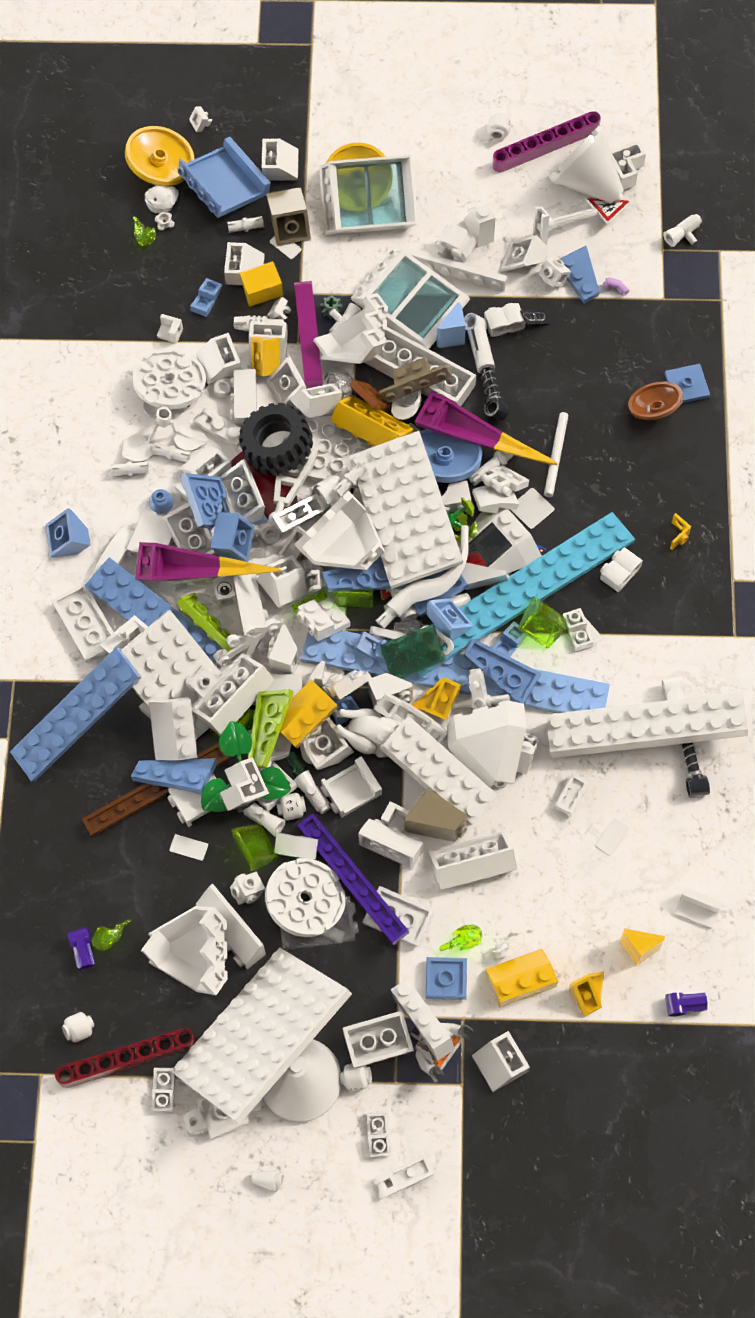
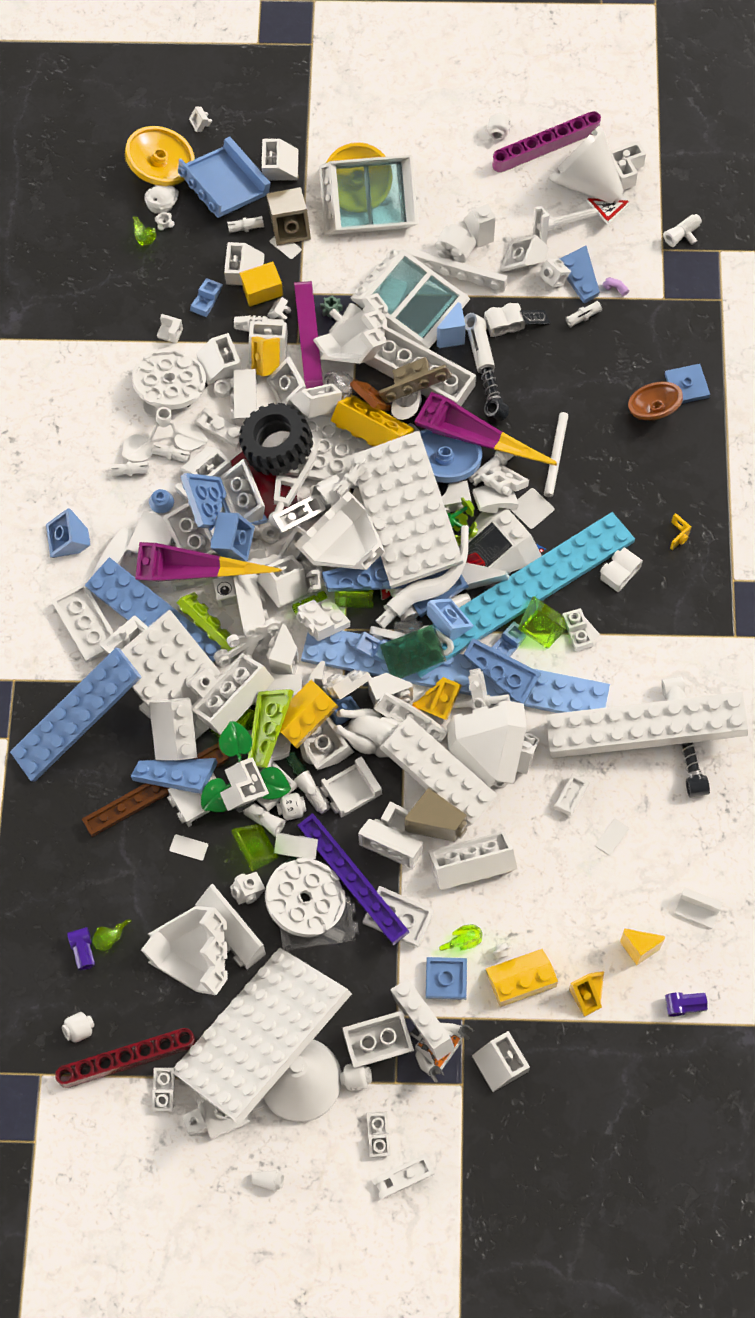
none -> white pin [565,301,602,327]

